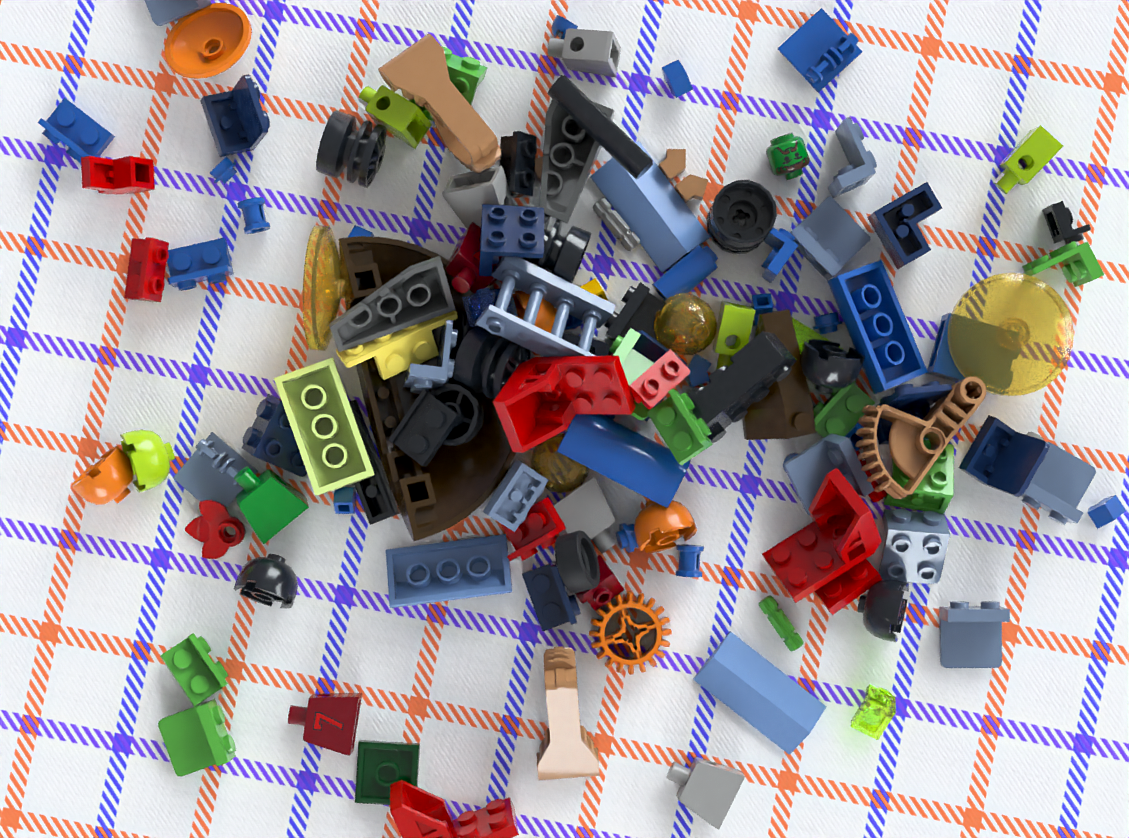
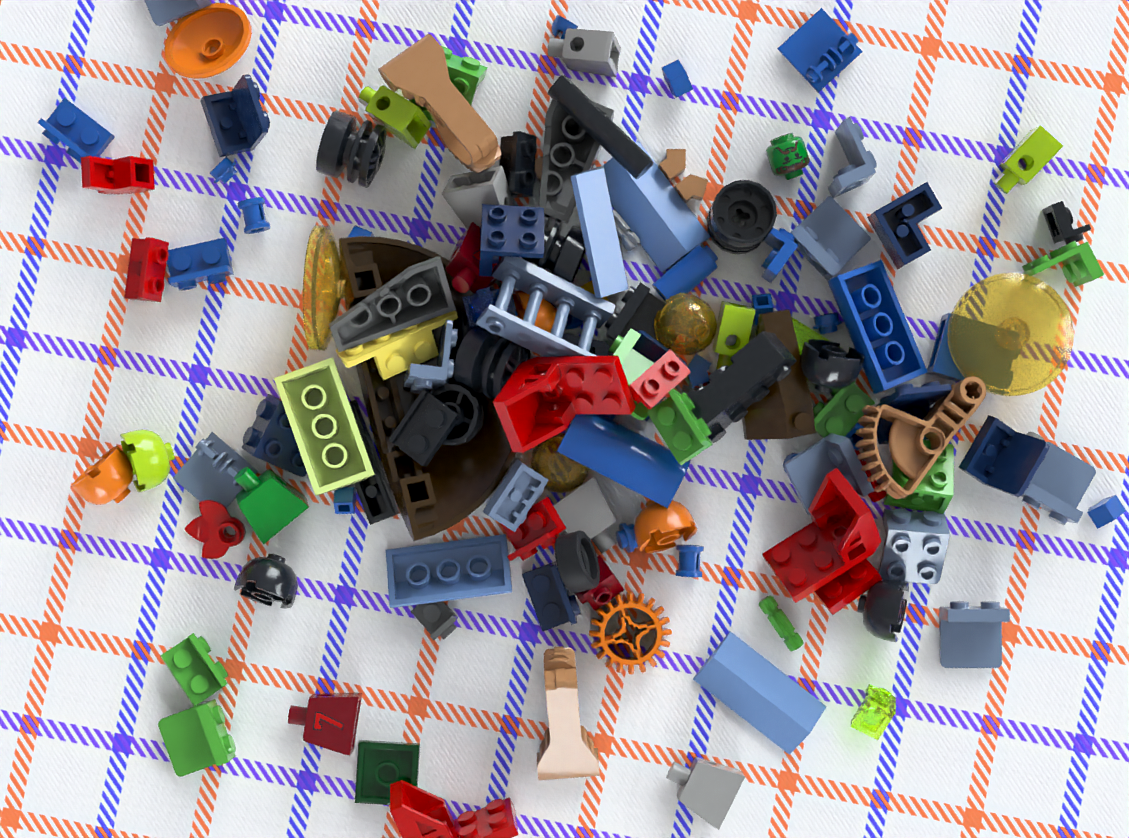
none -> dark grey bracket [411,601,458,640]
none -> slope [570,166,628,298]

